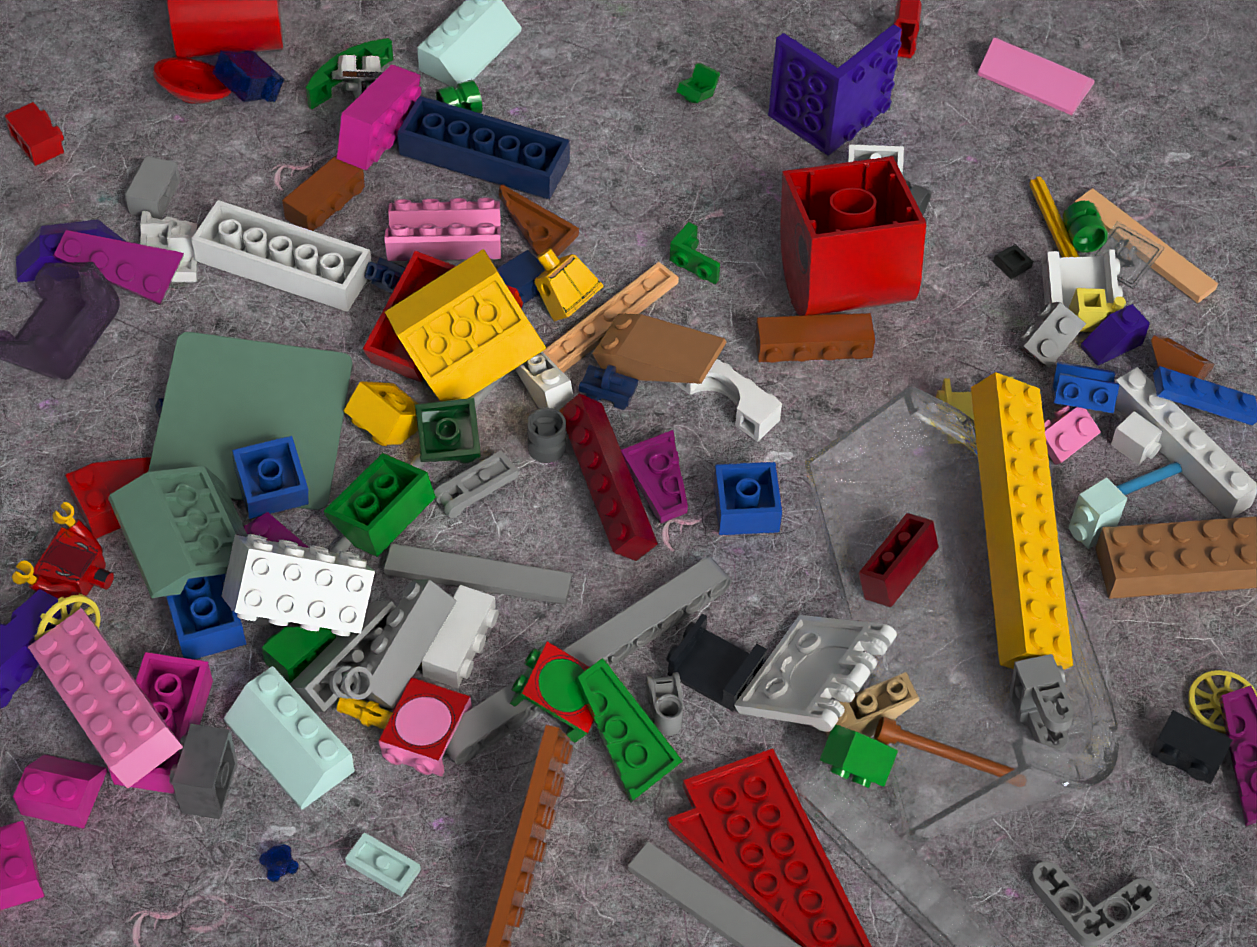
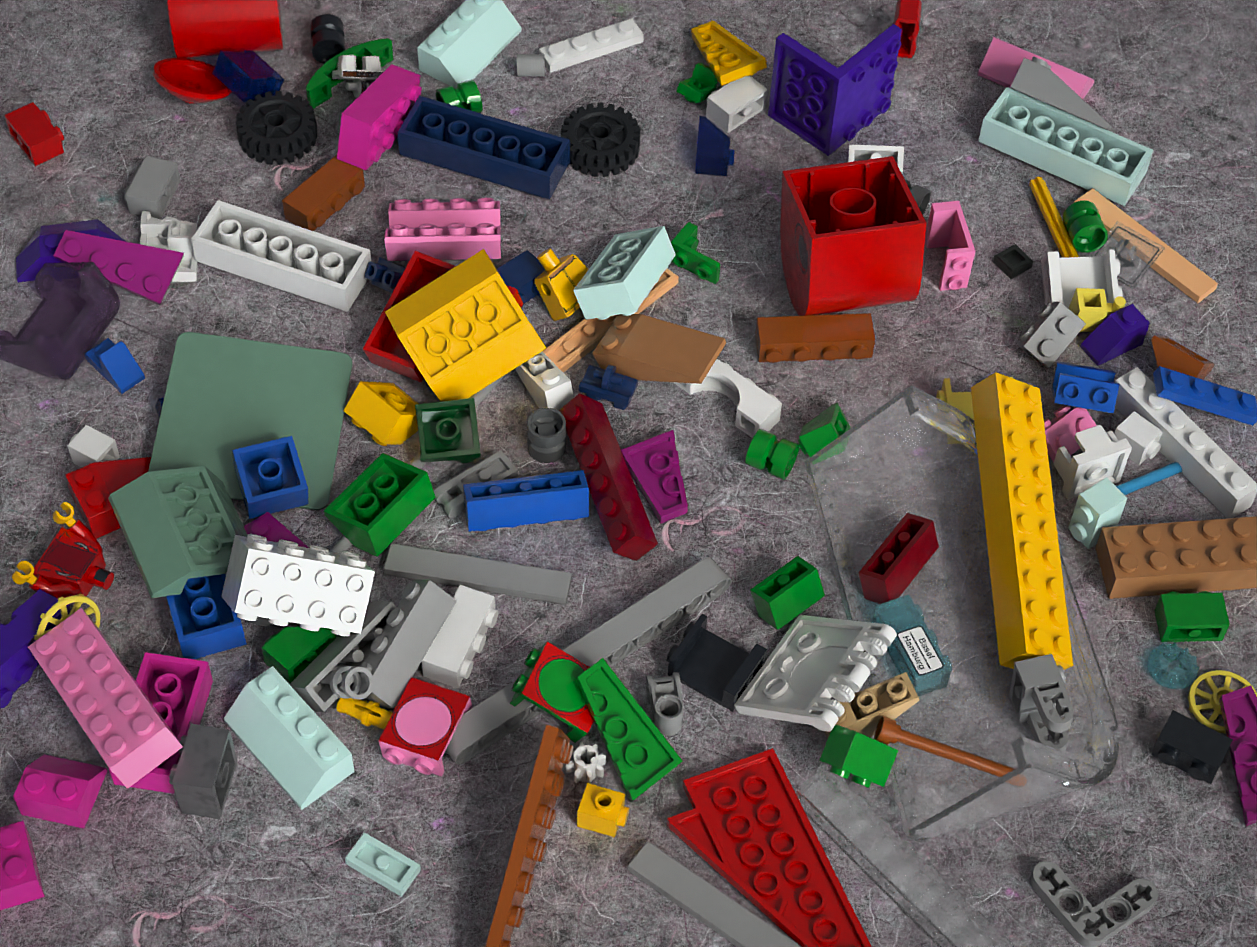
clear blue plate [260,844,299,882] -> none
dark orange wing [498,185,579,257] -> none
blue brick [713,462,782,535] -> none
none -> white brick [67,425,120,468]
none -> blue slope [85,338,145,394]
none -> black wheel [236,91,318,165]
none -> black wheel [310,14,345,64]
none -> blue brick [463,470,589,532]
none -> light grey piece [517,54,545,77]
none -> white plate [539,18,644,73]
none -> black wheel [561,103,640,177]
none -> white gear [566,742,606,784]
none -> light aqua brick [573,226,676,320]
none -> yellow brick [577,783,629,837]
none -> yellow wing [691,21,767,86]
none -> clear blue slope [695,116,735,176]
none -> white brick [706,76,768,133]
none -> green wheel [745,429,799,480]
none -> green brick [750,556,825,630]
none -> green slope [798,402,851,462]
none -> clear light blue brick [872,594,952,697]
none -> bright pink panel [925,201,975,291]
none -> light aqua brick [978,87,1154,206]
none -> light grey slope [1011,56,1116,133]
none -> white panel [1054,425,1132,500]
none -> clear light blue gear [1147,642,1200,689]
none -> green brick [1154,591,1230,642]

